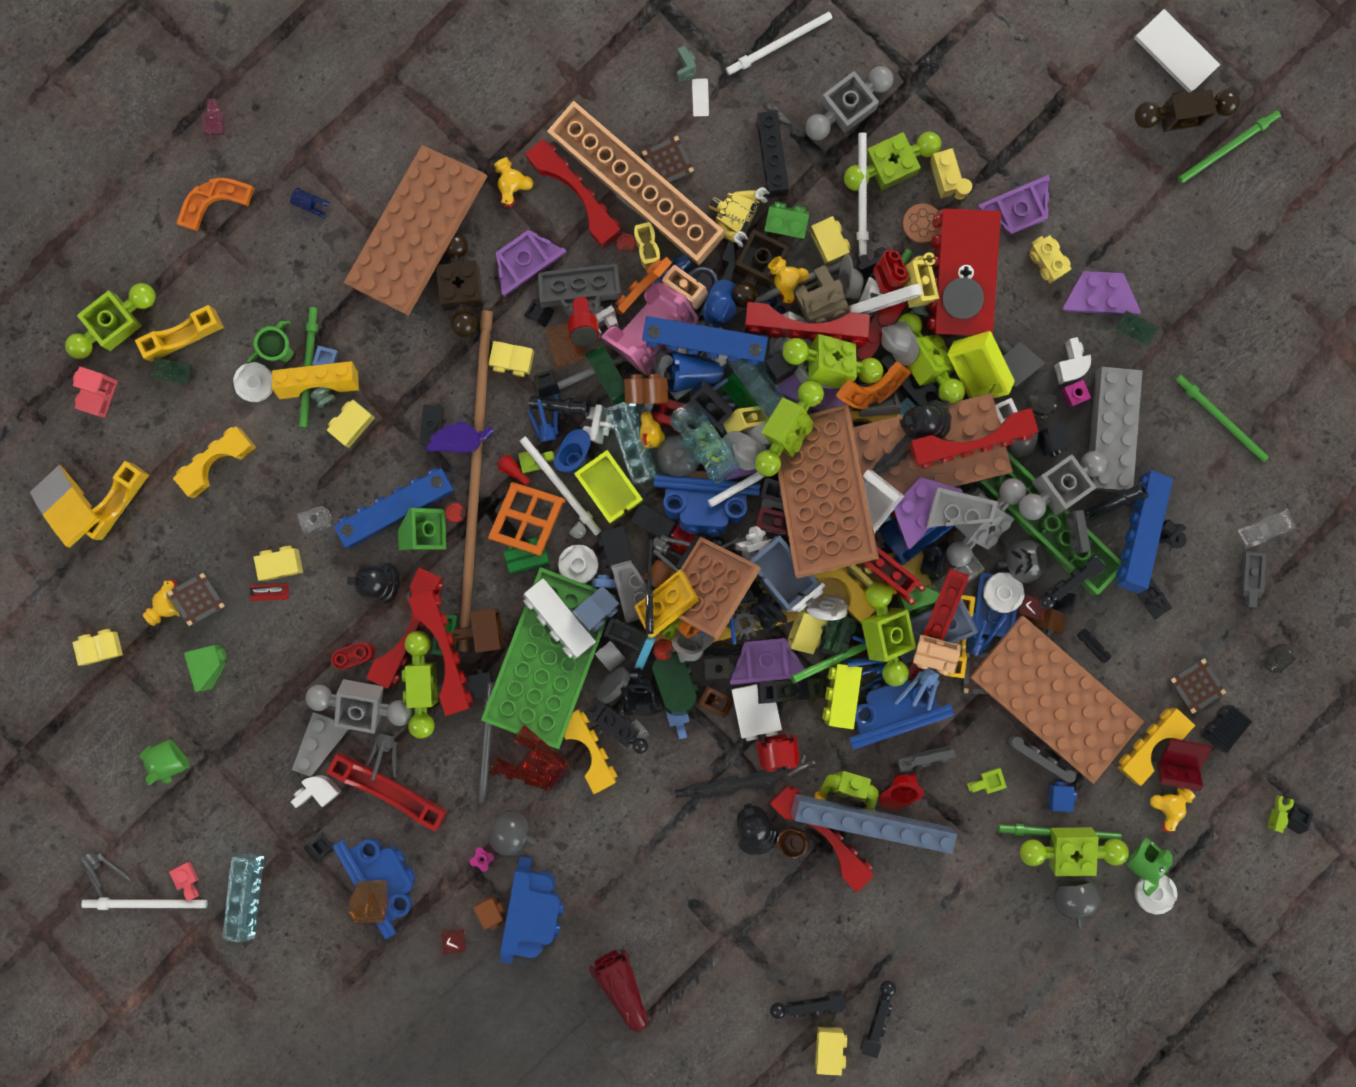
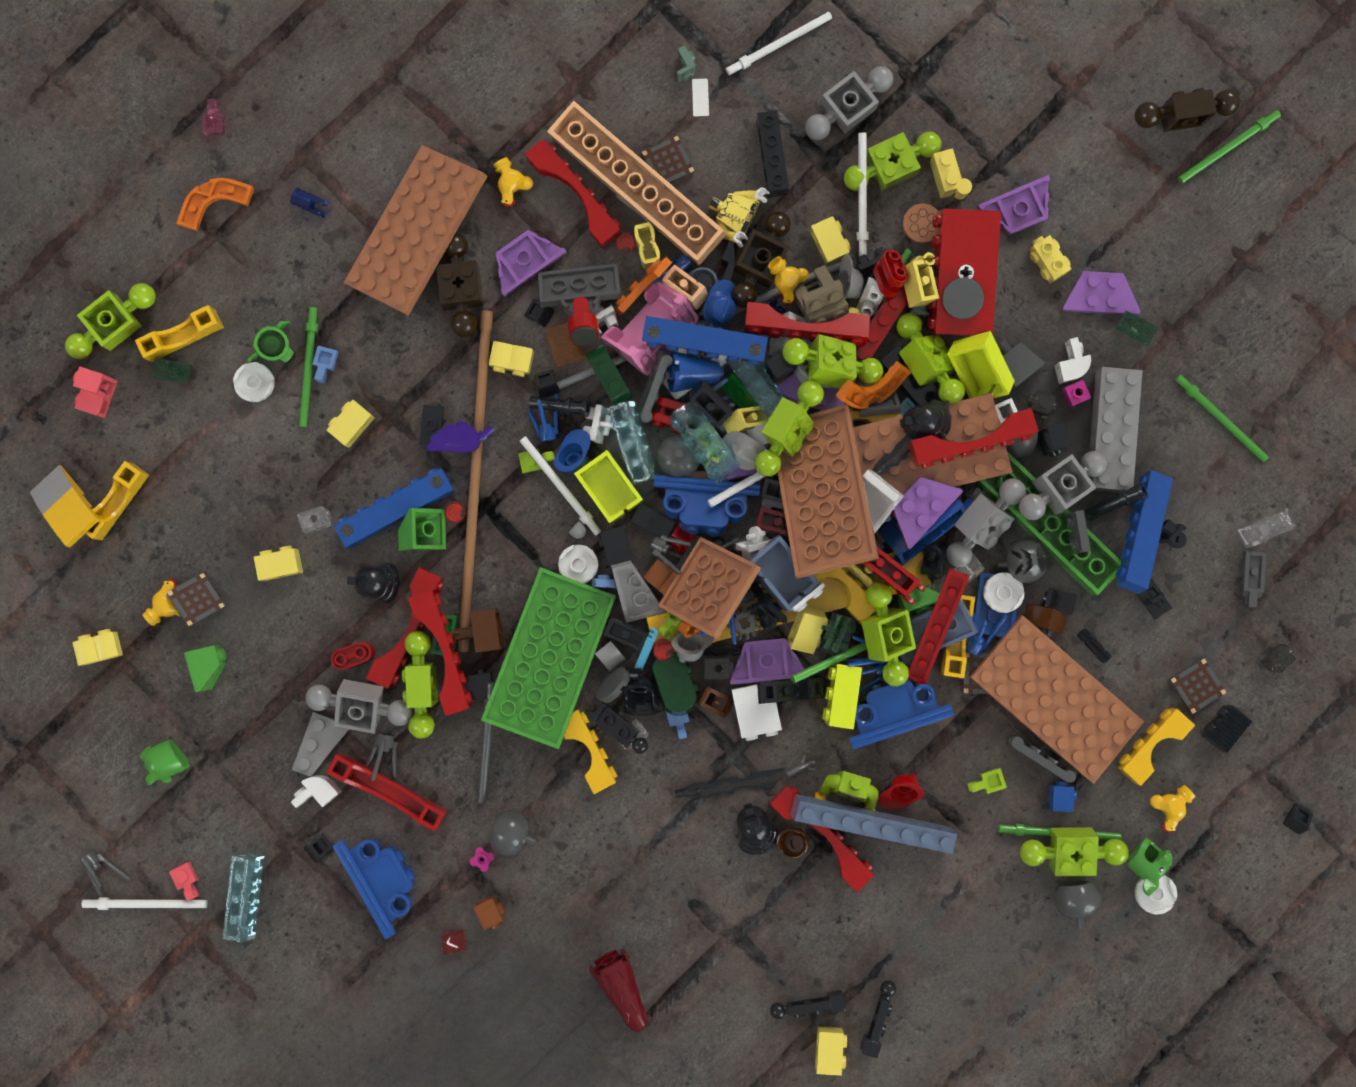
yellow arch [173,426,256,498] -> none
sticker [250,583,289,601] -> none
yellow arch [272,361,359,399] -> none
sand green wheel [310,387,336,410] -> none
clear orange slope [349,880,389,924] -> none
orange window [488,482,566,557] -> none
clear red wing [488,725,569,791] -> none
red cone [496,454,530,486] -> none
blue brick [500,855,564,964] -> none
green brick [503,537,550,575] -> none
white brick [523,578,596,659] -> none
sand blue brick [572,586,619,633] -> none
dark orange brick [624,374,668,404] -> none
yellow tile [634,569,699,638] -> none
yellow animal [639,412,666,448] -> none
black sword [645,533,654,634] -> none
red brick [756,734,800,772] -> none
bright green bracket [765,201,809,239] -> none
white tile [806,595,848,620] -> none
white beam [848,284,923,314] -> none
light grey piece [881,321,919,366] -> none
medium blue plant [894,668,940,711] -> none
dark grey hinge [897,746,956,772] -> none
light nougat brick [913,635,961,675] -> none
light grey wing [925,487,998,528] -> none
clear red slope [1019,595,1047,621] -> none
black plate [1039,553,1107,610] -> none
white tile [1134,9,1220,93] -> none
dark red bracket [1157,738,1212,791] -> none
lime plate [1267,795,1294,833] -> none

